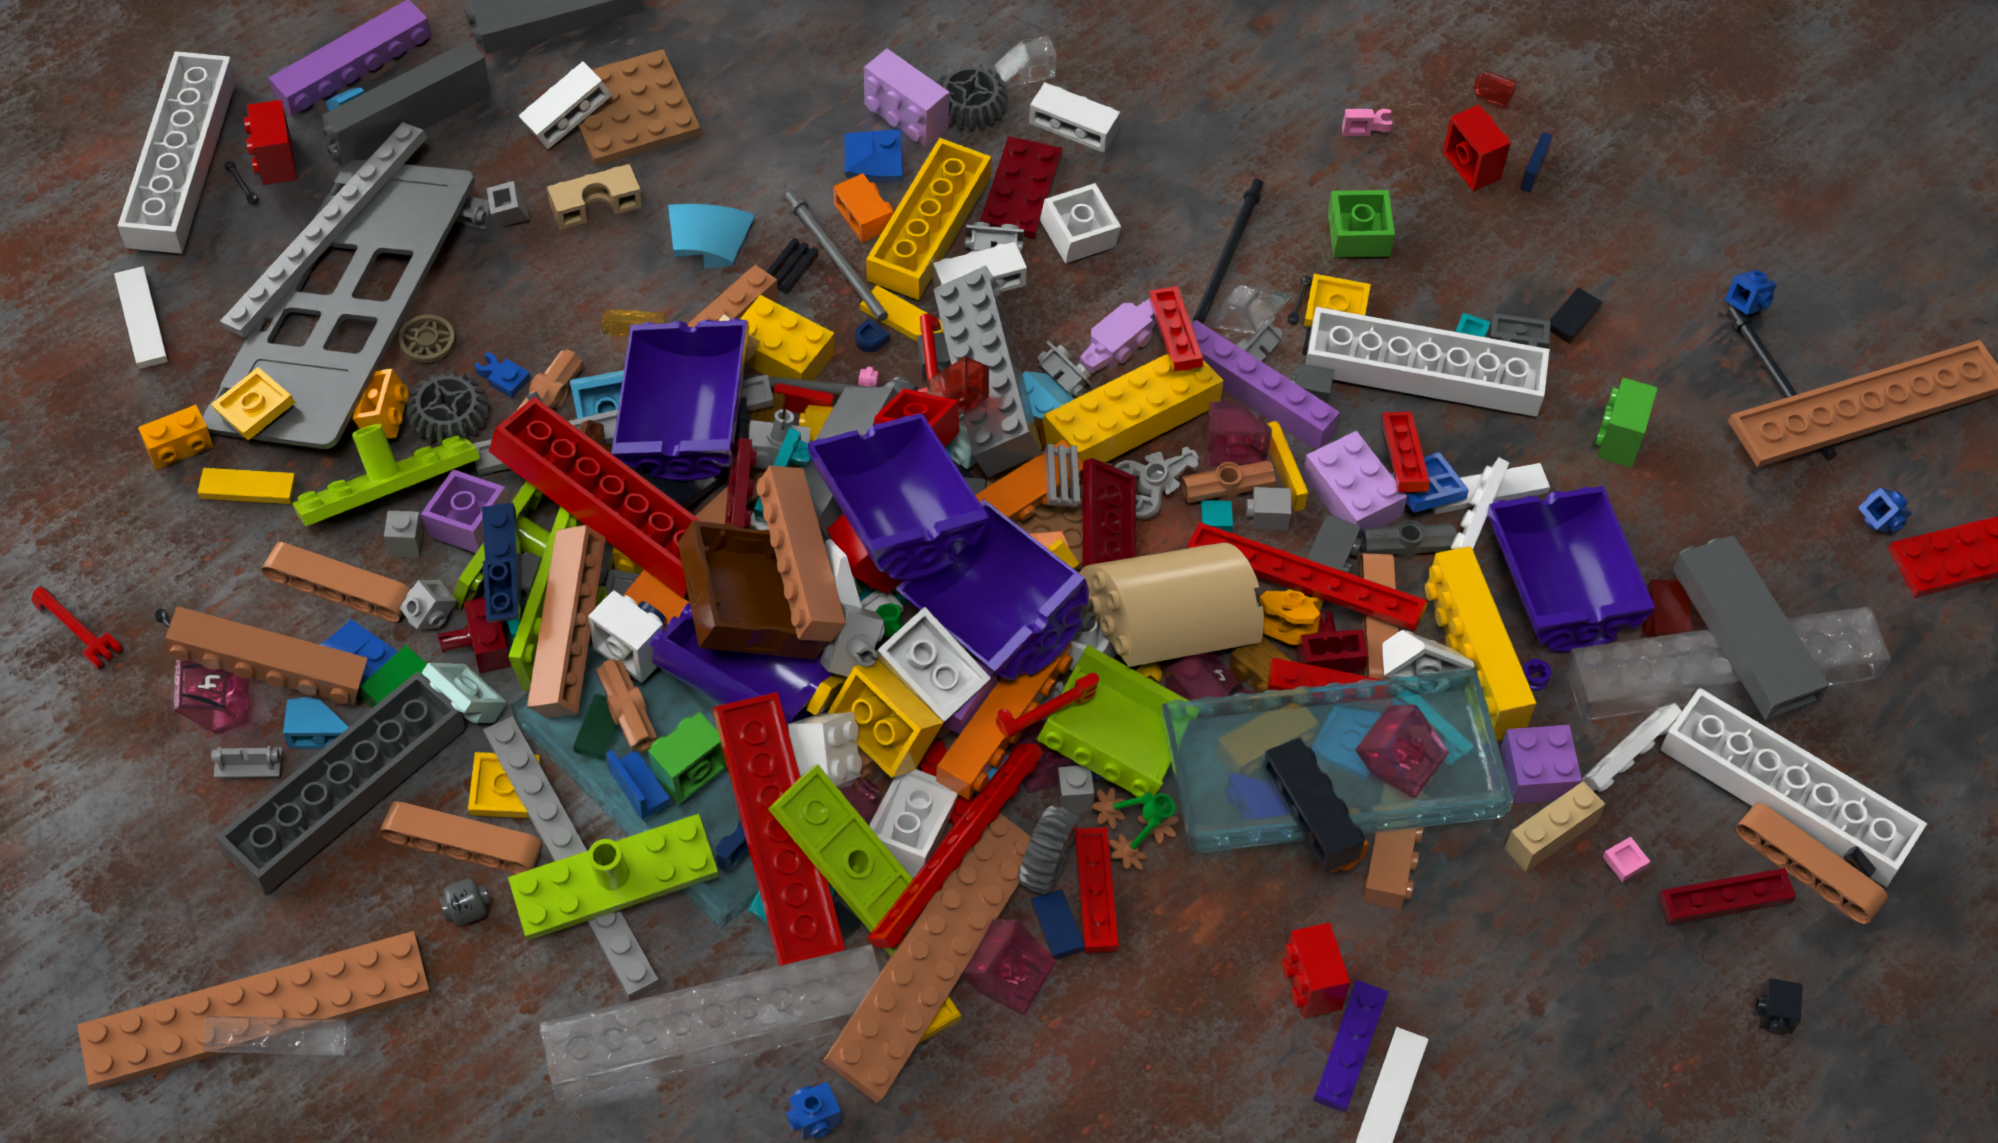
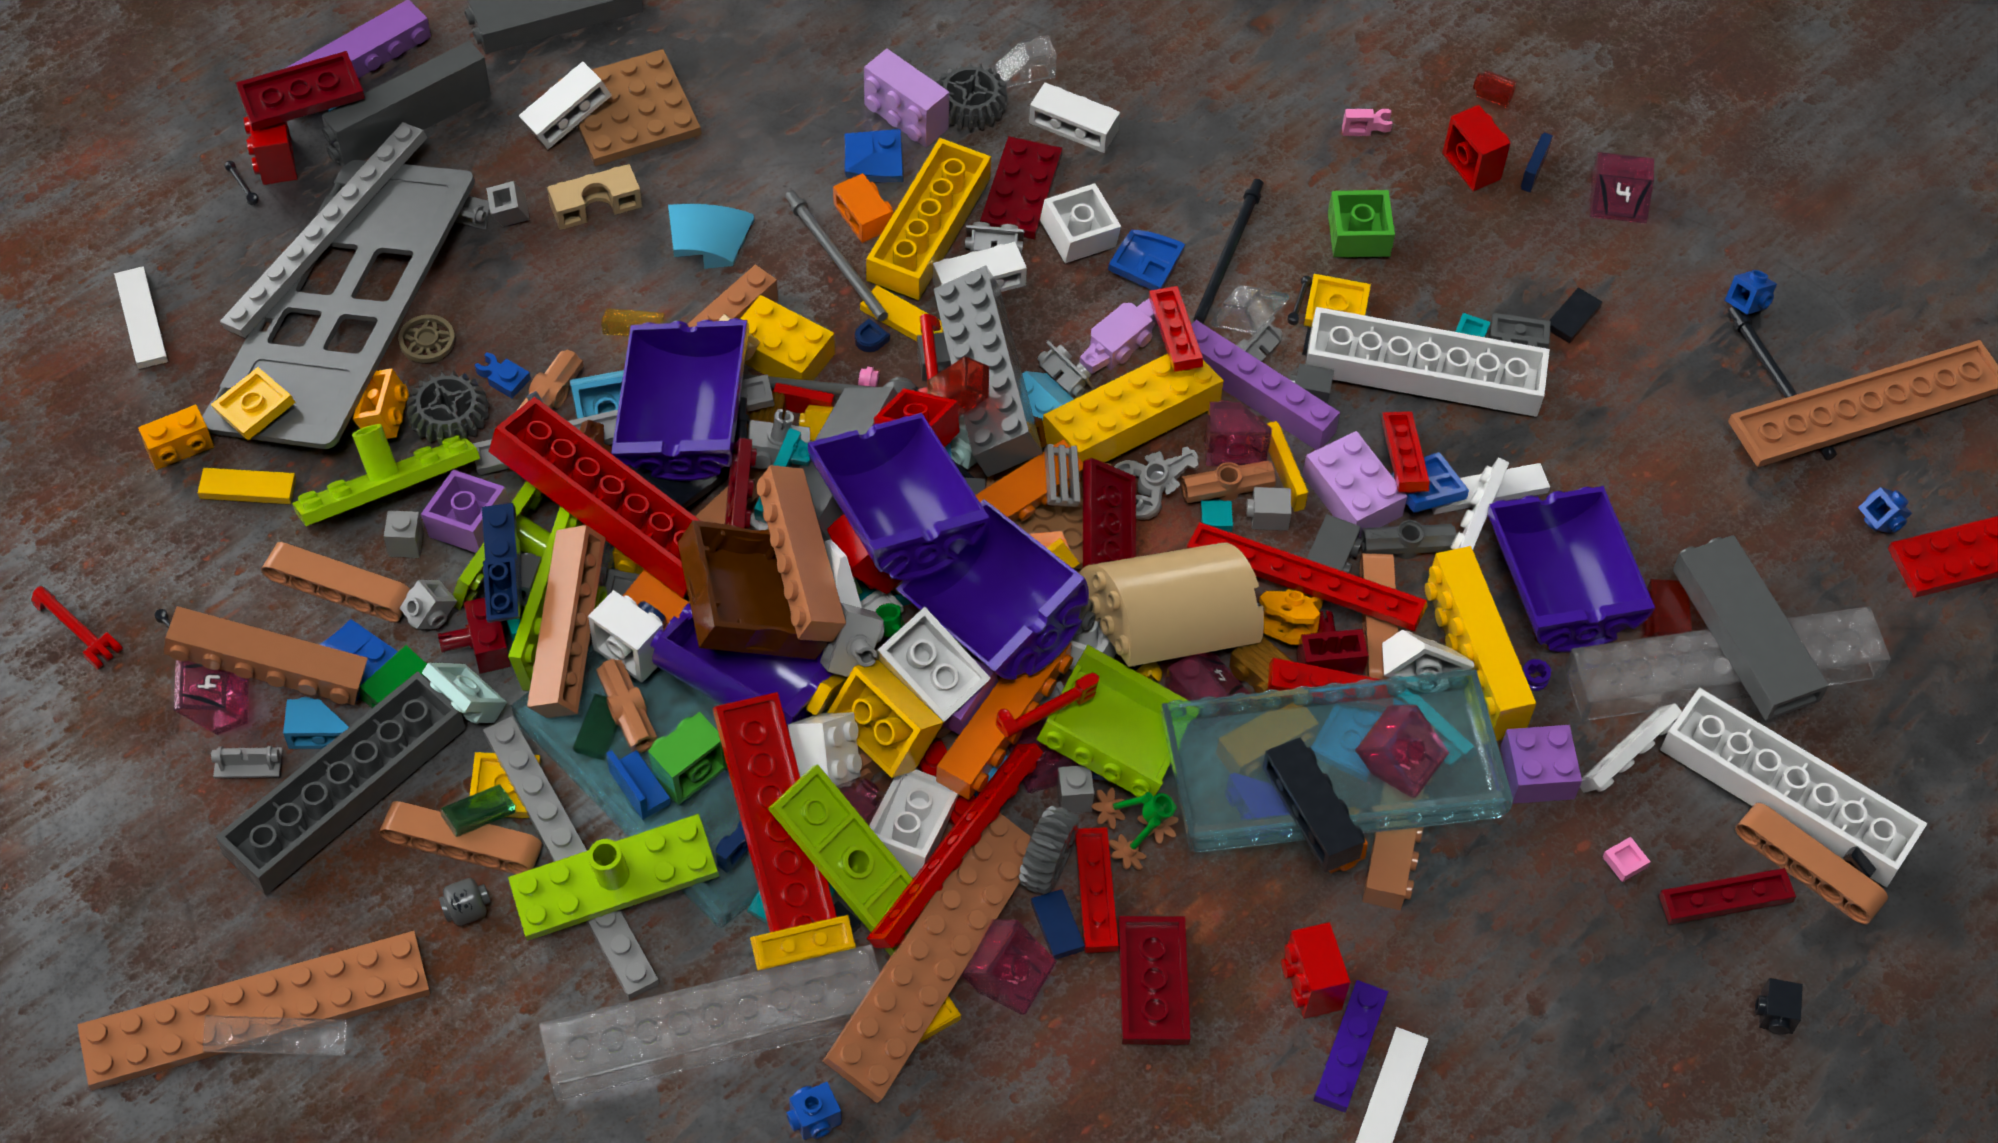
white brick [118,51,236,254] -> none
black tile [766,237,819,294] -> none
tan brick [1504,781,1605,872] -> none
bright green brick [1595,377,1658,468] -> none
none -> dark red plate [235,51,365,131]
none -> clear green tile [441,784,515,837]
none -> yellow tile [750,915,856,971]
none -> blue plate [1108,229,1185,290]
none -> dark red plate [1118,916,1191,1045]
none -> clear pink slope [1590,152,1654,224]

